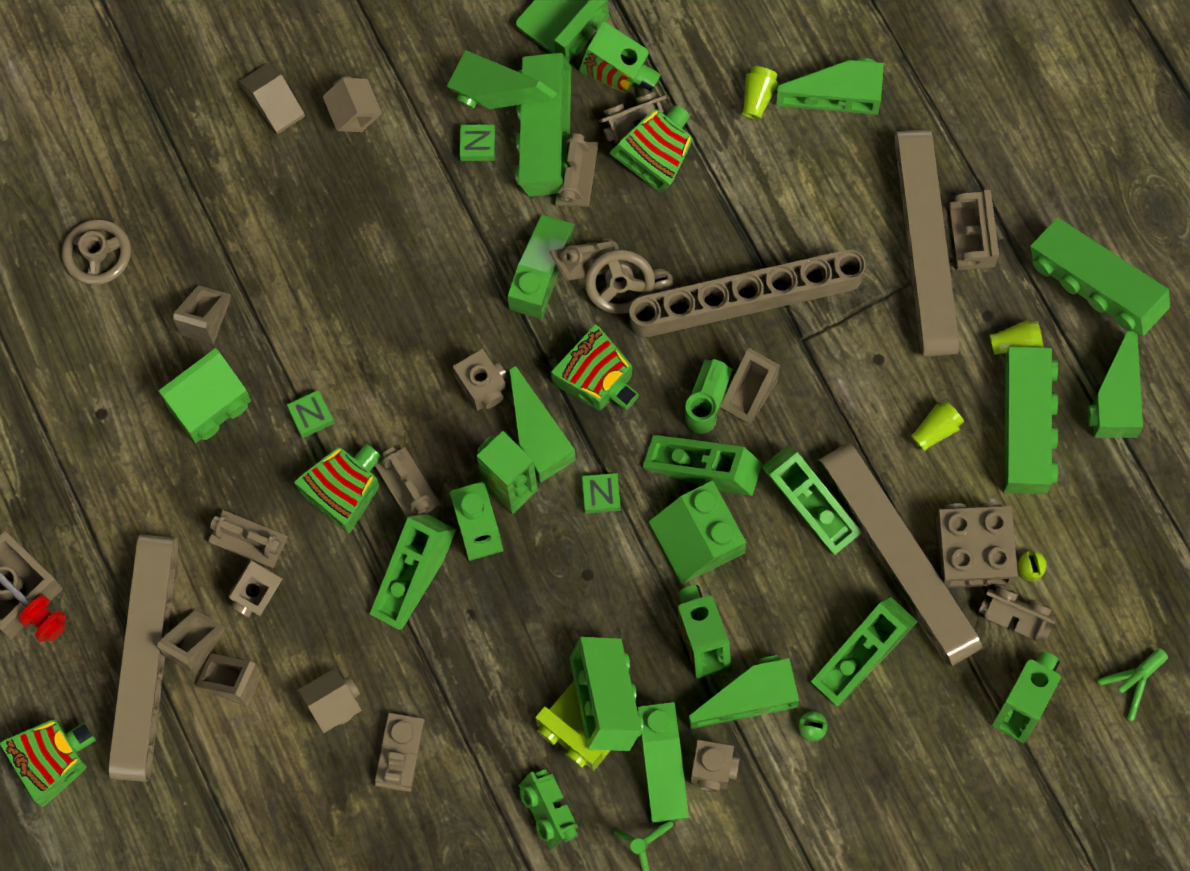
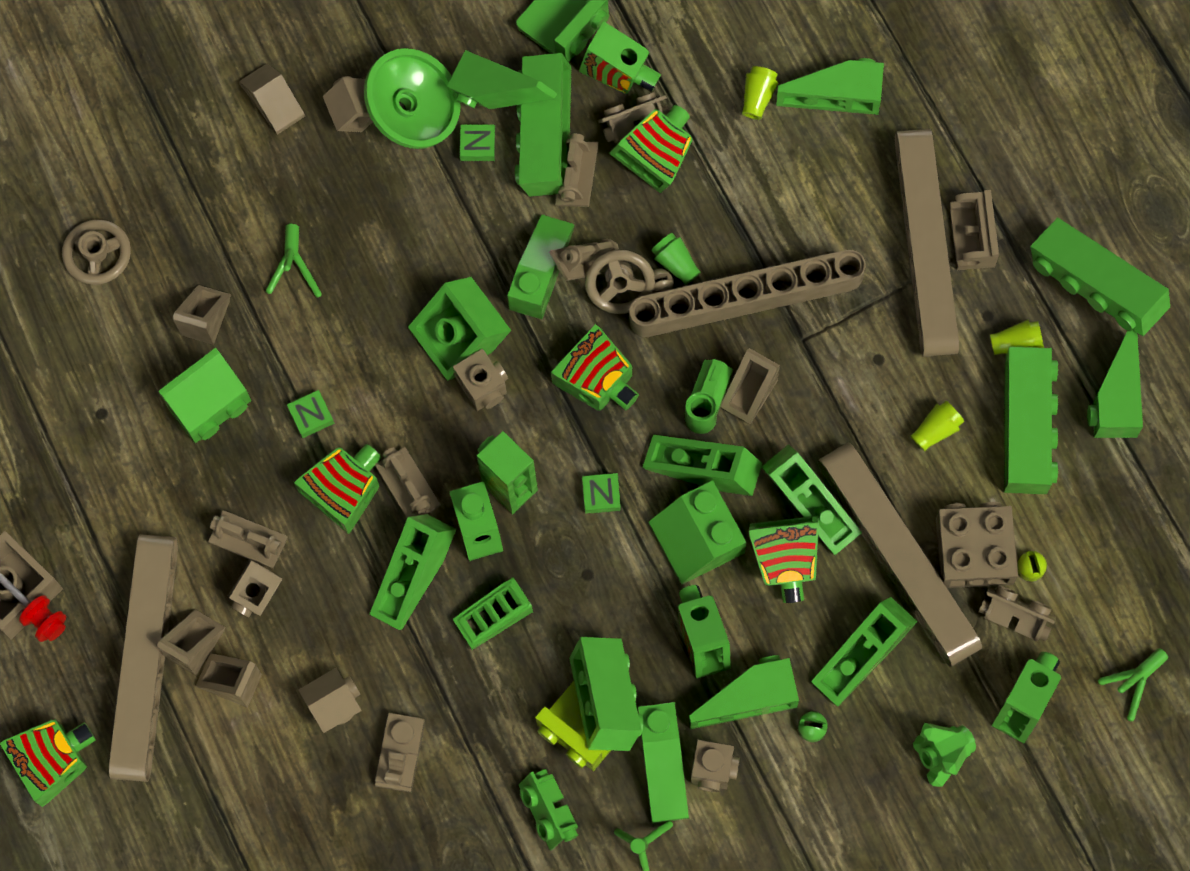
bright green slope [510,366,576,483] -> none
none -> bright green plant [266,224,321,297]
none -> bright green dish [364,48,460,149]
none -> bright green slope [408,277,511,381]
none -> bright green slope [453,577,533,650]
none -> bright green cone [651,233,701,286]
none -> torso [749,516,819,603]
none -> bright green rock [913,722,976,787]

